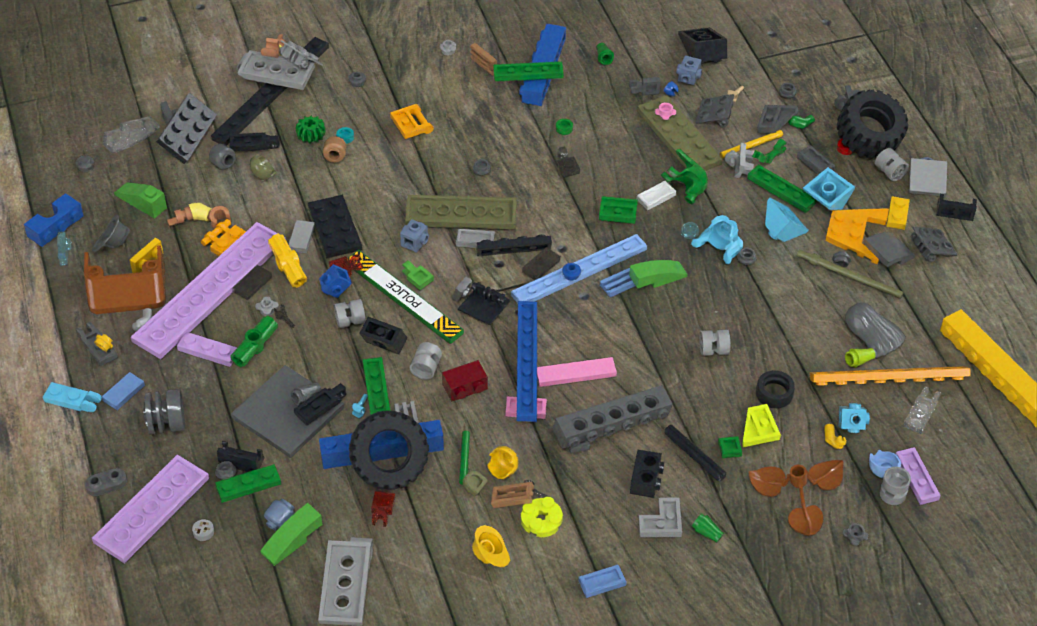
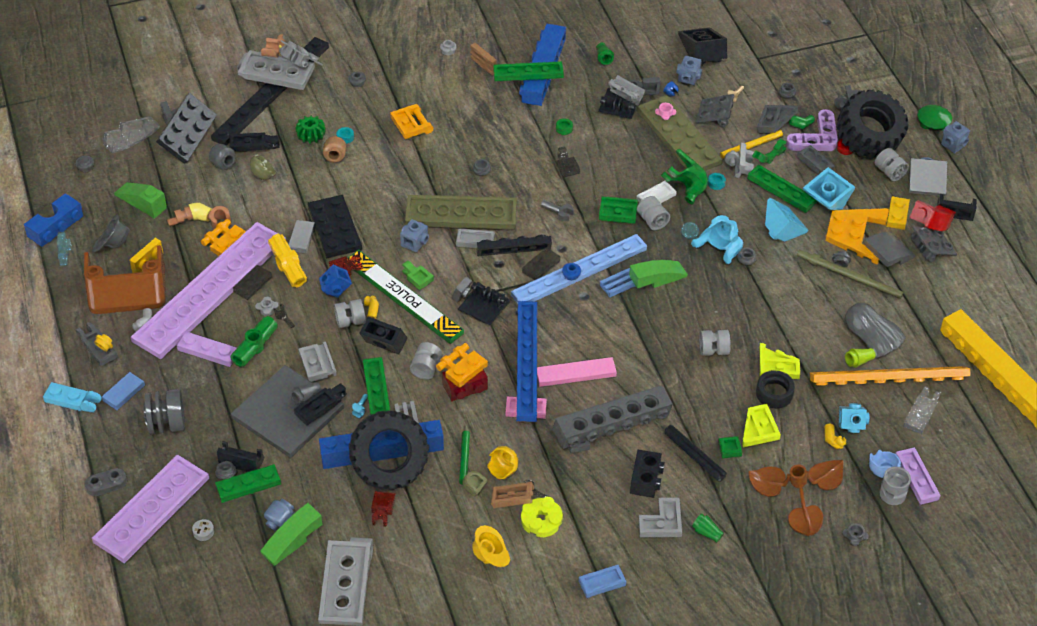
none -> light grey plate [298,342,337,382]
none -> yellow arm [364,296,379,319]
none -> light orange plate [436,343,488,388]
none -> flat silver bar [541,200,574,221]
none -> black hinge [598,88,637,119]
none -> light grey hinge [609,75,646,106]
none -> light grey wheel [637,196,670,231]
none -> teal tile [708,173,726,190]
none -> neon yellow wing [759,343,800,379]
none -> lavender beam [786,109,838,151]
none -> red brick [910,200,956,231]
none -> green dish [917,105,952,131]
none -> sand blue brick [941,121,970,153]

